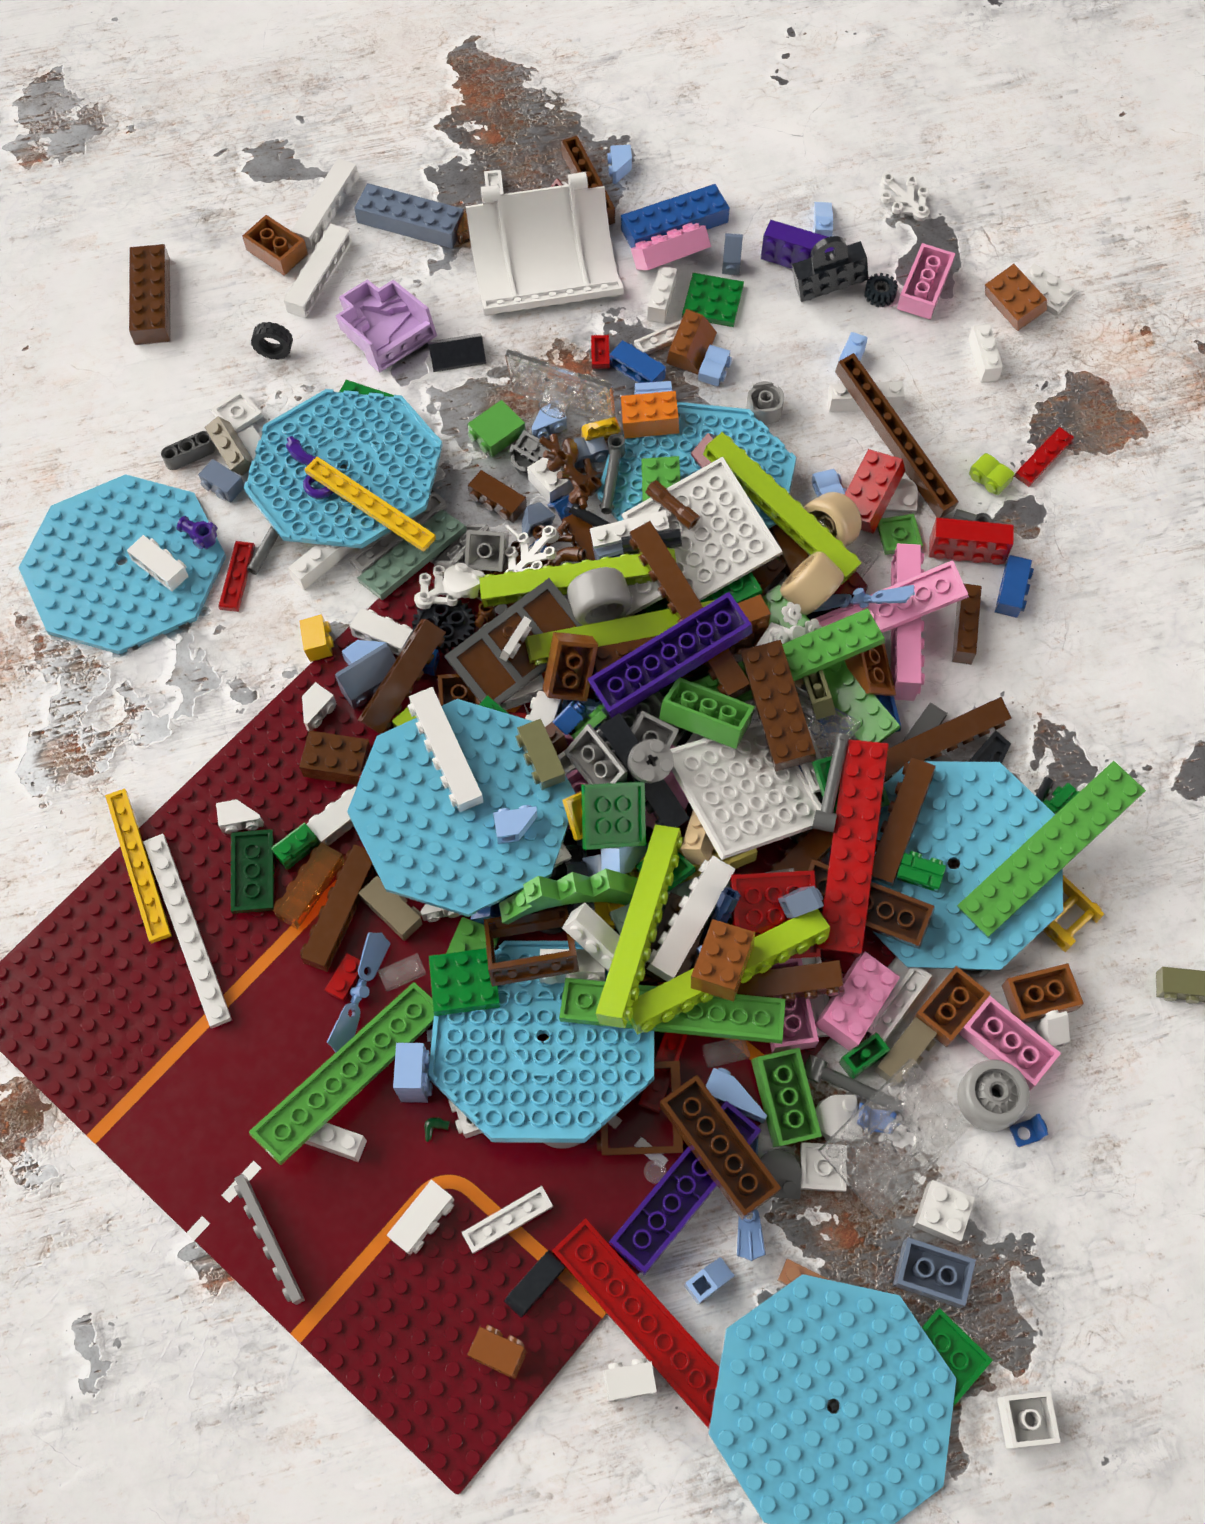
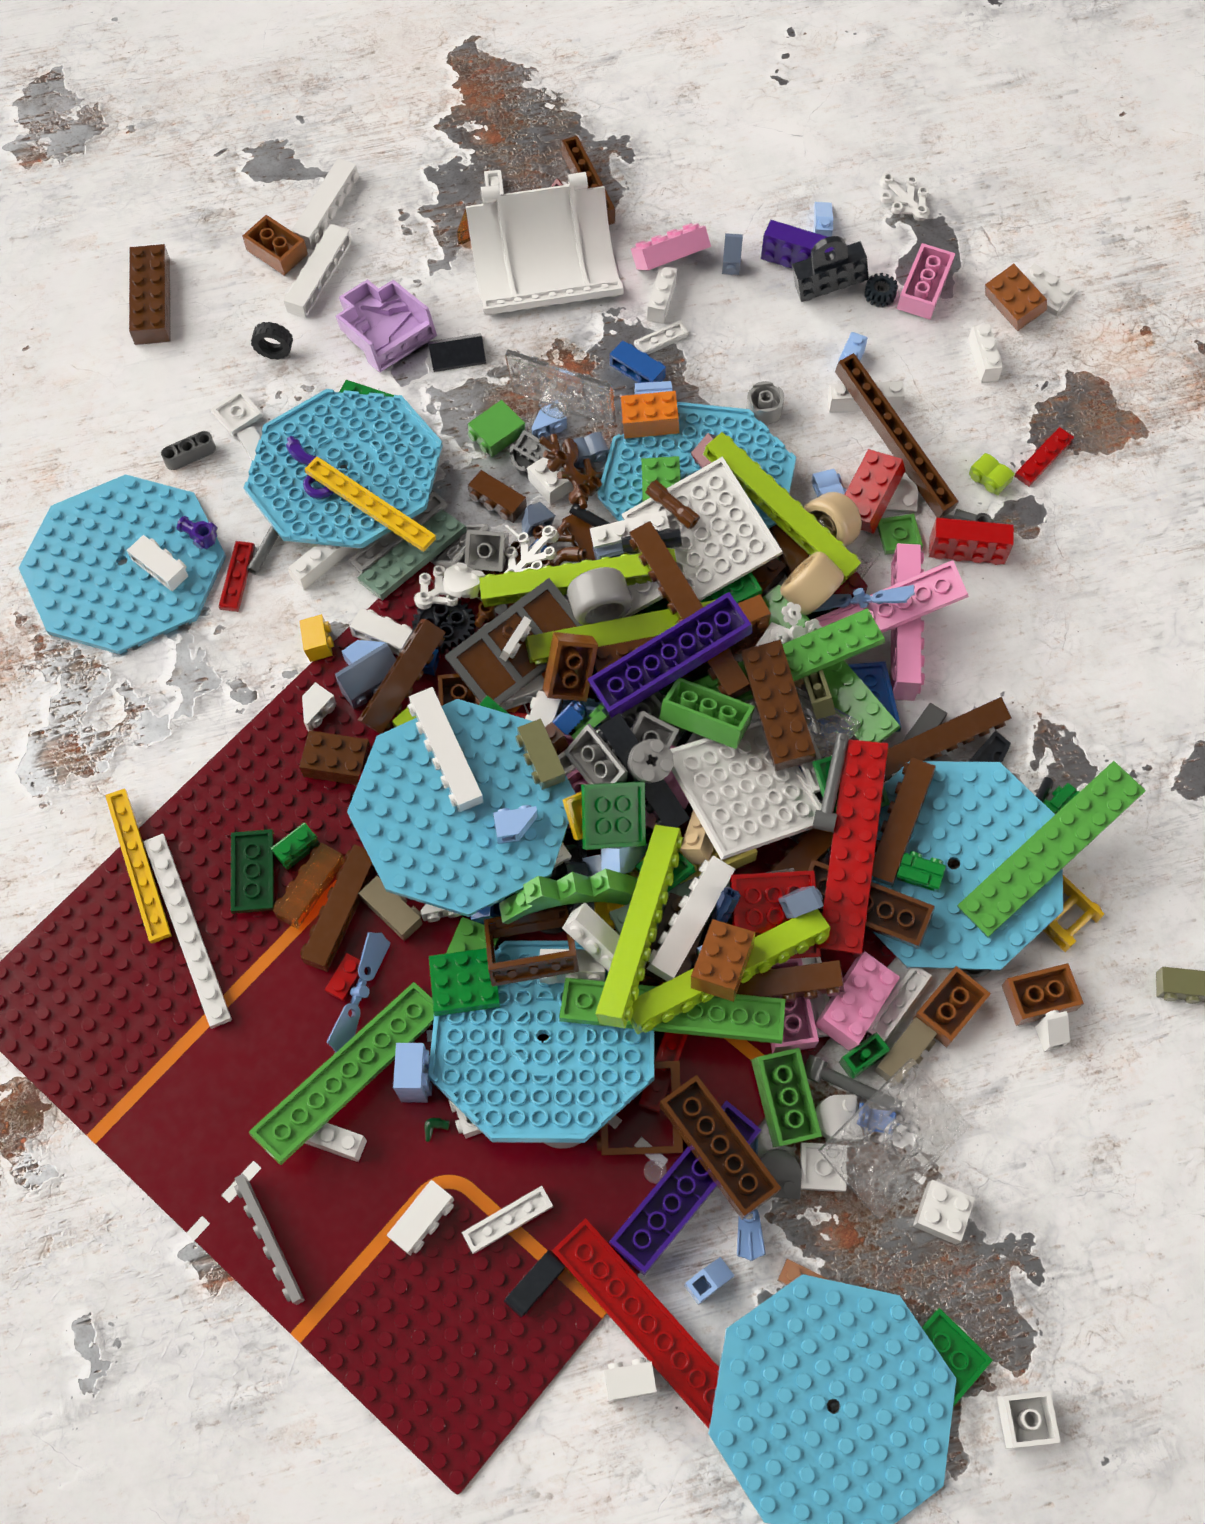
sand blue brick [198,459,244,503] -> none
brick [204,416,253,475] -> none
white slope [216,800,264,834] -> none
white brick [306,786,356,849] -> none
sand blue brick [354,183,465,249] -> none
clear plate [378,953,426,992] -> none
dark orange brick [468,1325,527,1379] -> none
blue bracket [547,496,573,521] -> none
yellow slope [581,417,621,441] -> none
red plate [591,335,610,369] -> none
dark grey piece [599,434,626,514] -> none
light blue slope [607,144,632,184] -> none
blue brick [621,184,730,248] -> none
dark orange slope [666,309,717,375] -> none
green plate [682,273,744,327] -> none
light blue brick [698,345,732,386] -> none
clear plate [702,1039,750,1068] -> none
light blue slope [706,1068,767,1124] -> none
dark orange slope [844,644,896,696] -> none
sand blue brick [893,1237,976,1309] -> none
reddish brown brick [952,583,982,665] -> none
light grey wheel [957,1060,1030,1132] -> none
bright pink brick [959,996,1061,1091] -> none
blue brick [995,555,1034,618] -> none
blue bracket [1010,1114,1048,1147] -> none

